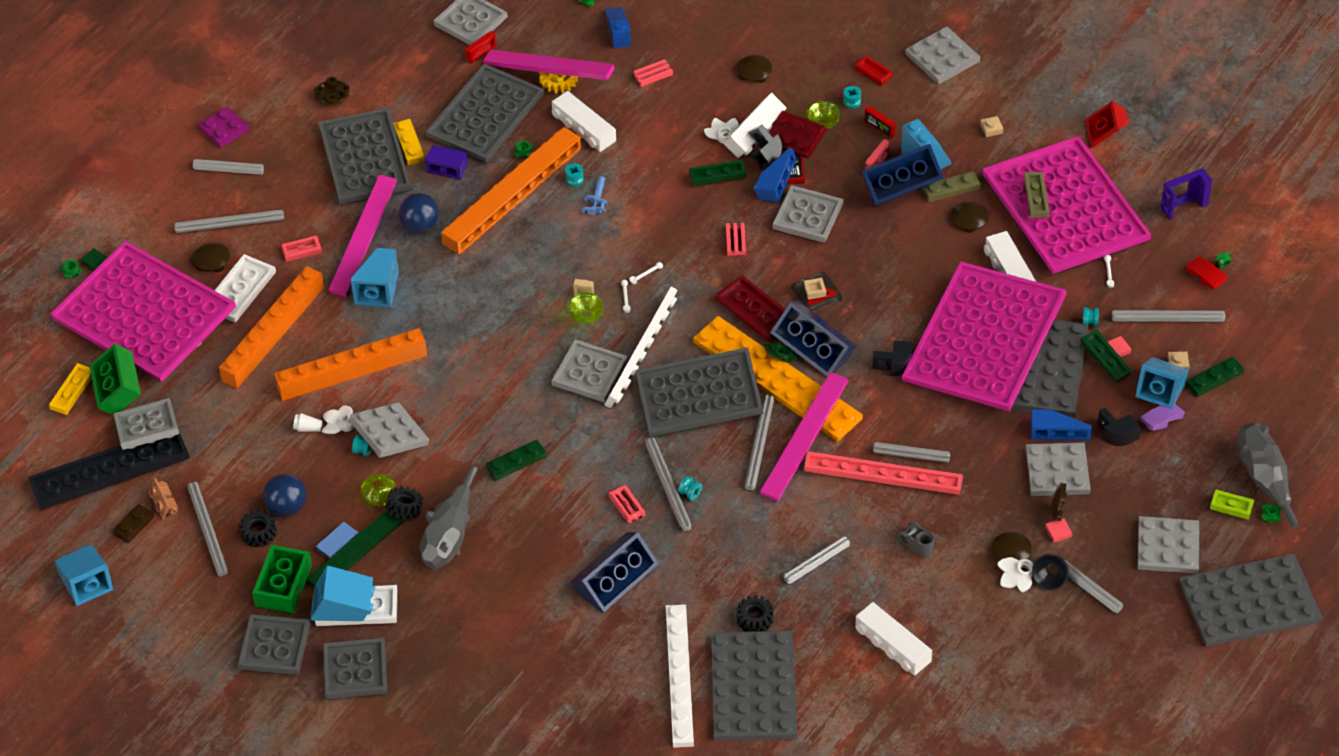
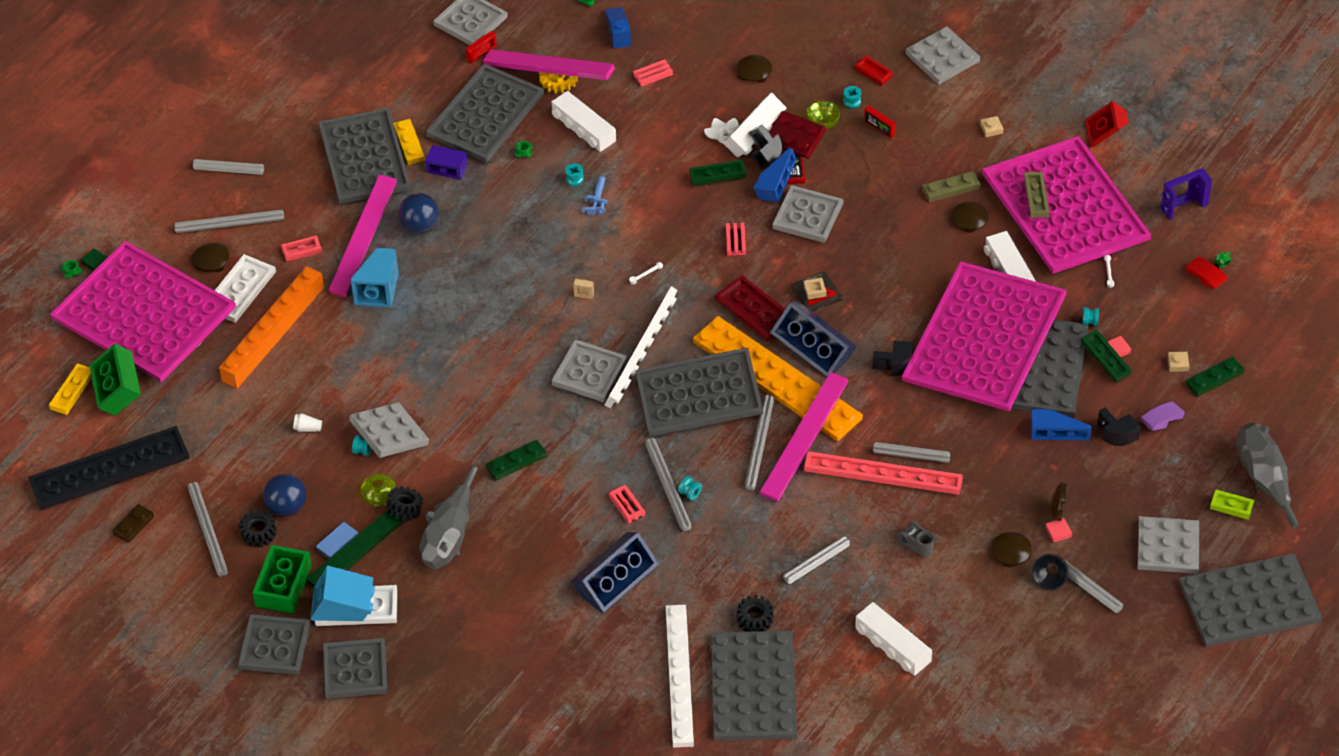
dark azure slope [55,544,114,606] -> none
light grey plate [114,398,179,450] -> none
nougat hinge [149,478,178,520] -> none
magenta plate [198,106,249,148] -> none
orange brick [274,328,427,401] -> none
dark brown dish [314,77,350,105] -> none
white plate [322,405,355,434] -> none
orange brick [441,127,581,255] -> none
clear neon green piece [569,293,603,323] -> none
white hinge [621,280,631,313] -> none
dark green gear [765,342,798,362] -> none
dark blue slope [862,144,944,207] -> none
coral tile [865,139,890,169] -> none
dark azure slope [901,119,951,169] -> none
white plate [997,557,1033,593] -> none
light grey plate [1026,443,1091,496] -> none
light grey axle [1111,310,1225,322] -> none
dark azure slope [1135,357,1189,409] -> none
green plate [1262,504,1282,523] -> none

